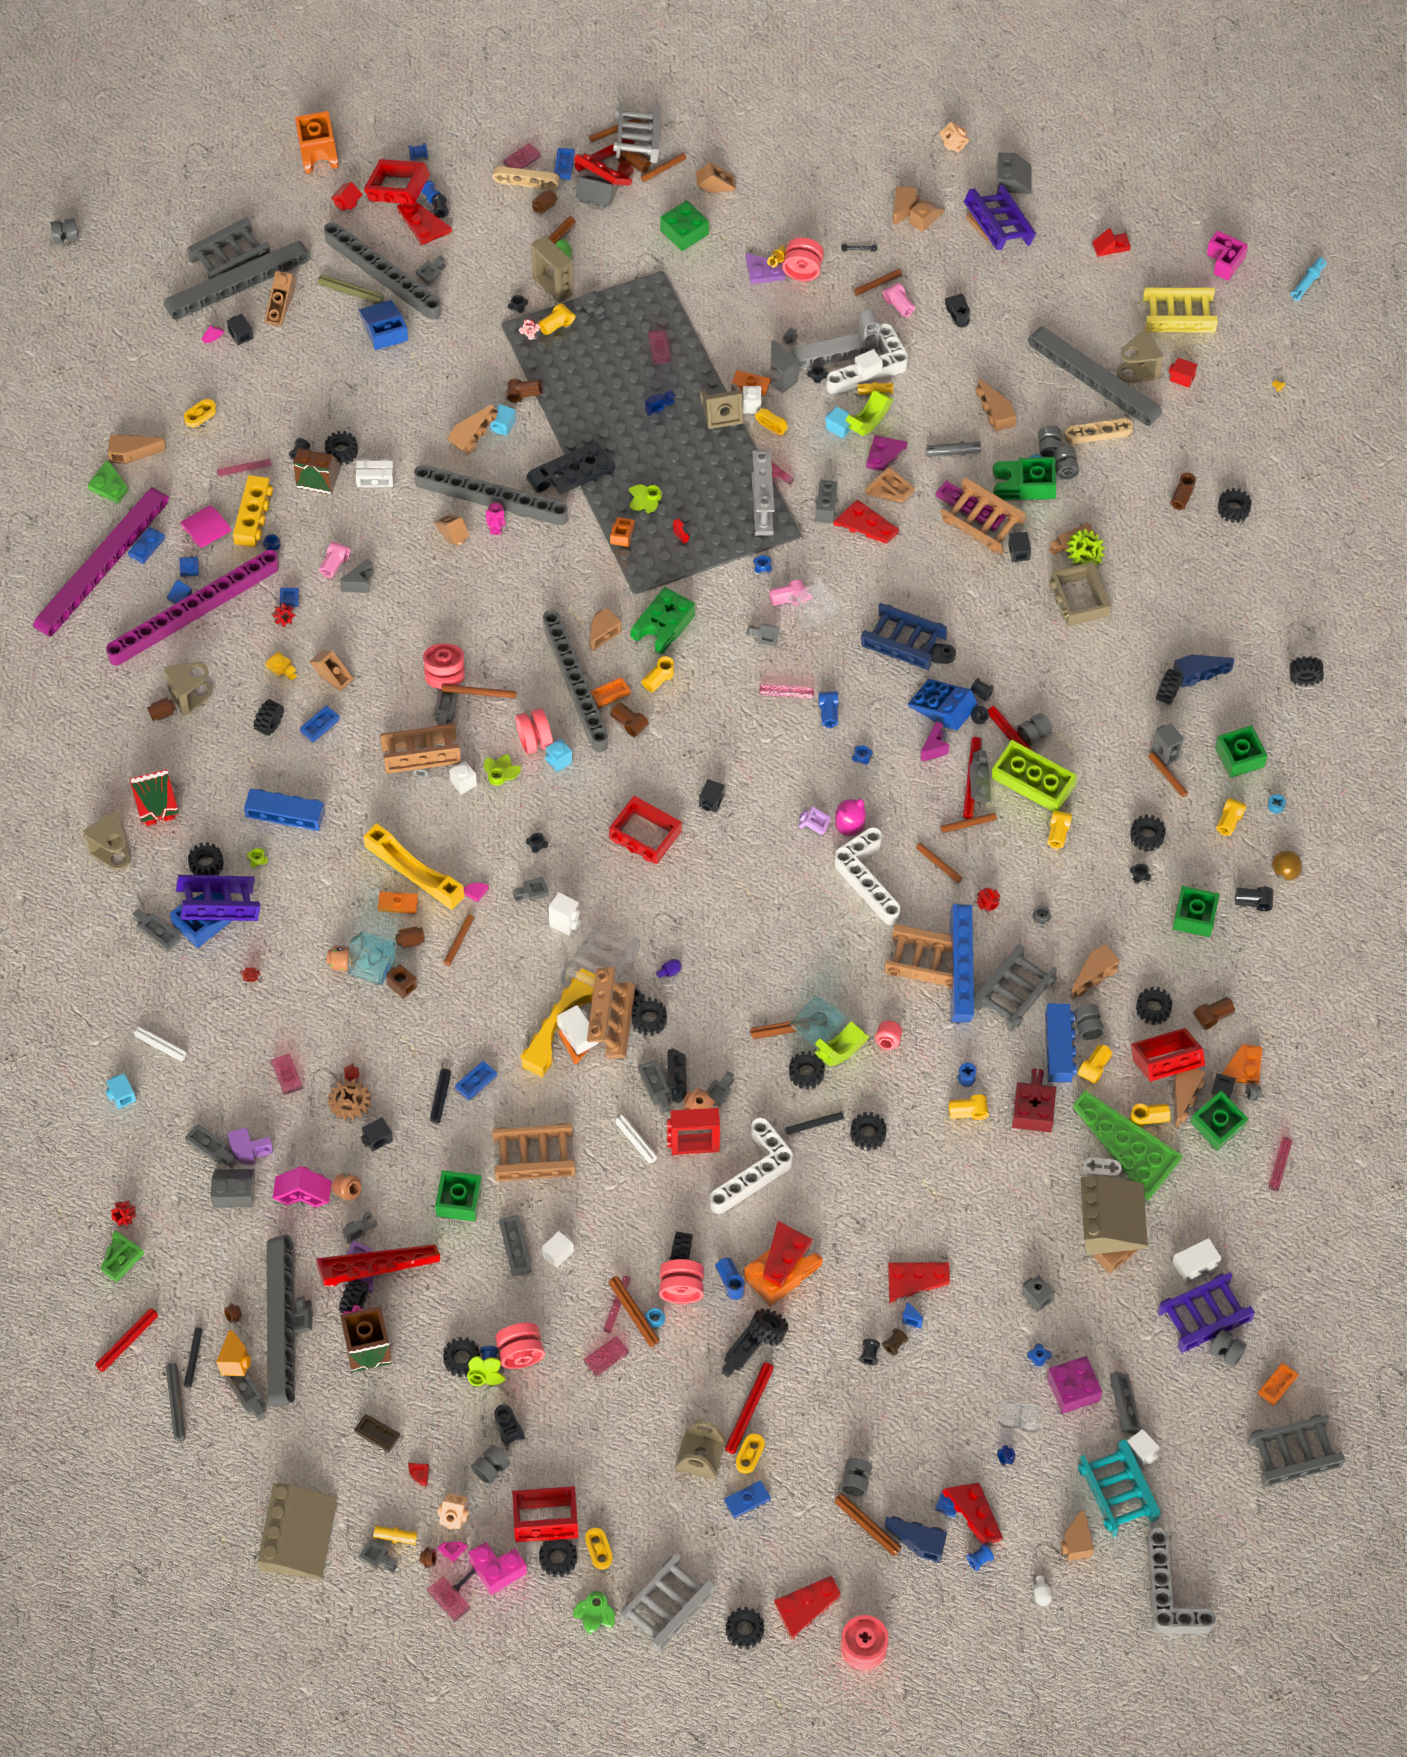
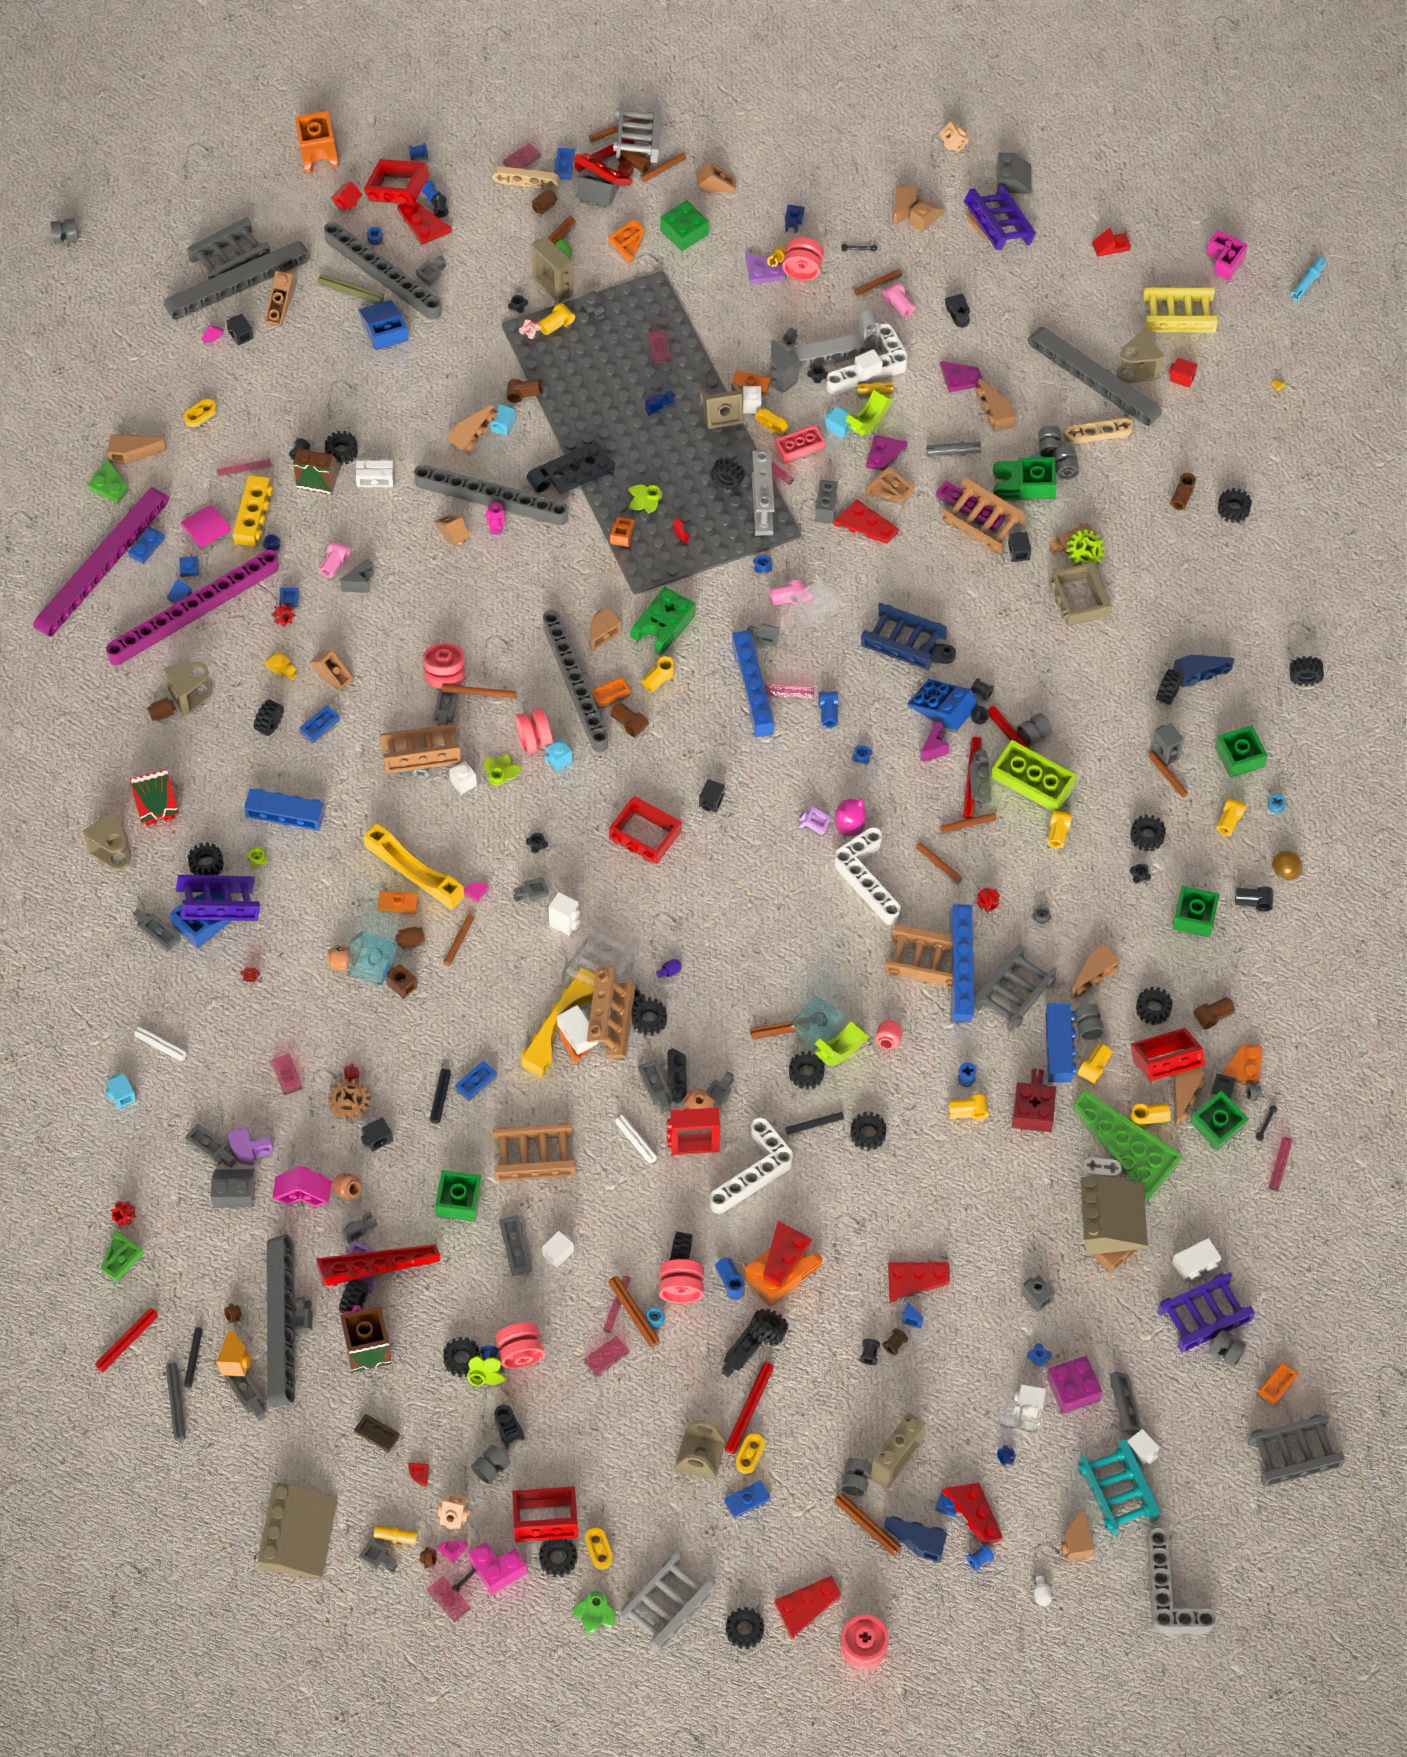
none -> blue bush [367,227,383,245]
none -> orange wing [608,219,645,263]
none -> black tyre [710,458,745,490]
none -> blue arch [732,630,774,737]
none -> coral piece [775,425,825,463]
none -> clear blue plate [785,204,805,233]
none -> dark tan window [871,1412,926,1489]
none -> magenta wing [940,361,983,393]
none -> white brick [1014,1384,1046,1416]
none -> black hinge [1256,1105,1277,1141]

